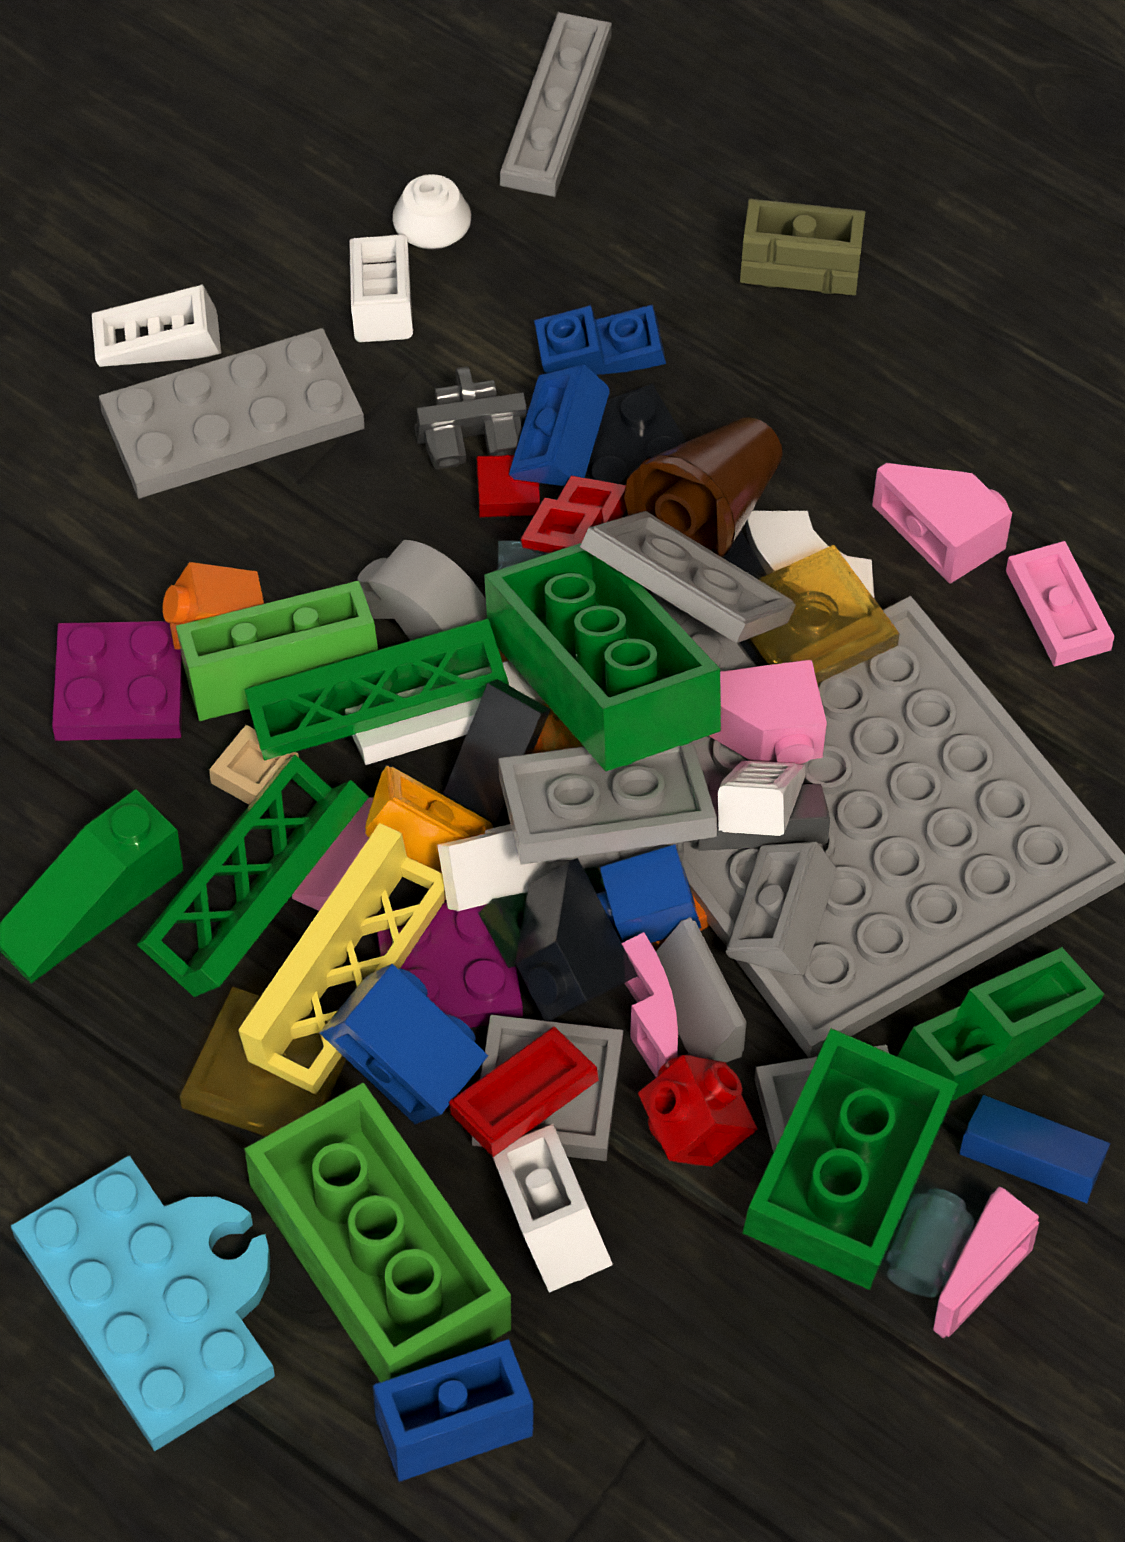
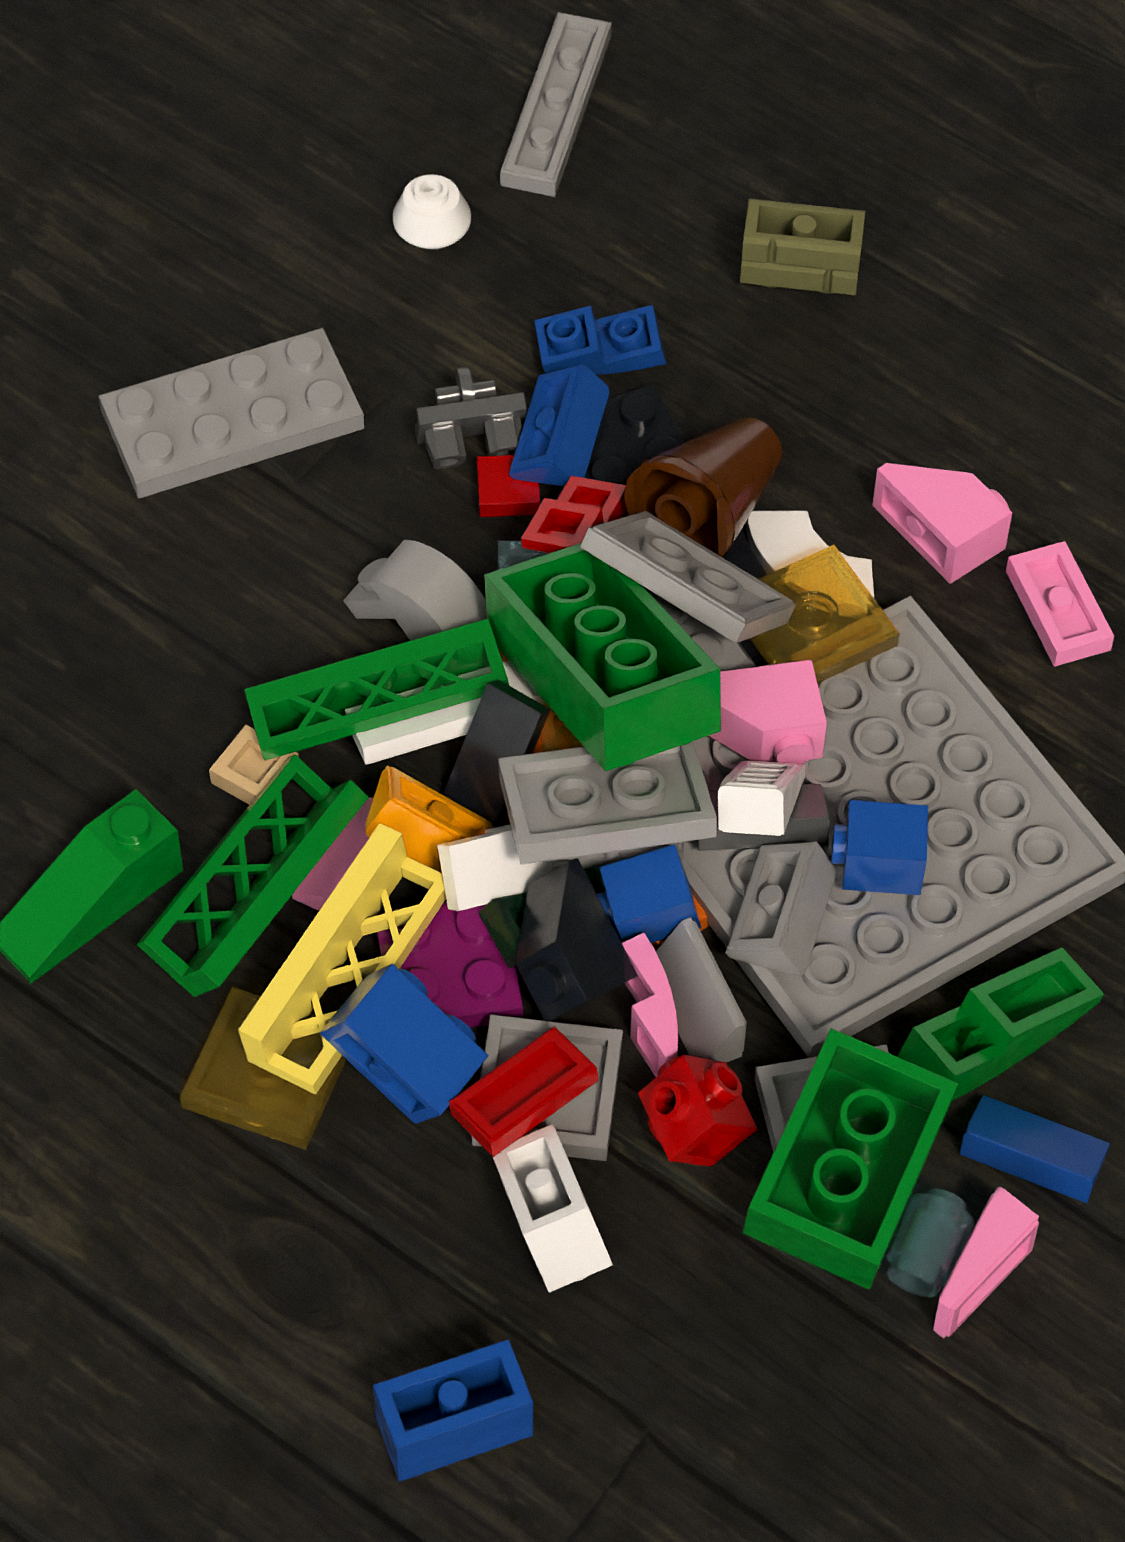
medium azure plate [11,1156,275,1451] -> none
magenta plate [52,621,183,741] -> none
white slope [92,285,221,367] -> none
orange brick [163,562,264,650] -> none
bright green brick [176,581,378,721] -> none
bright green brick [245,1082,511,1383] -> none
white slope [350,234,413,342] -> none
none -> blue brick [831,800,928,895]

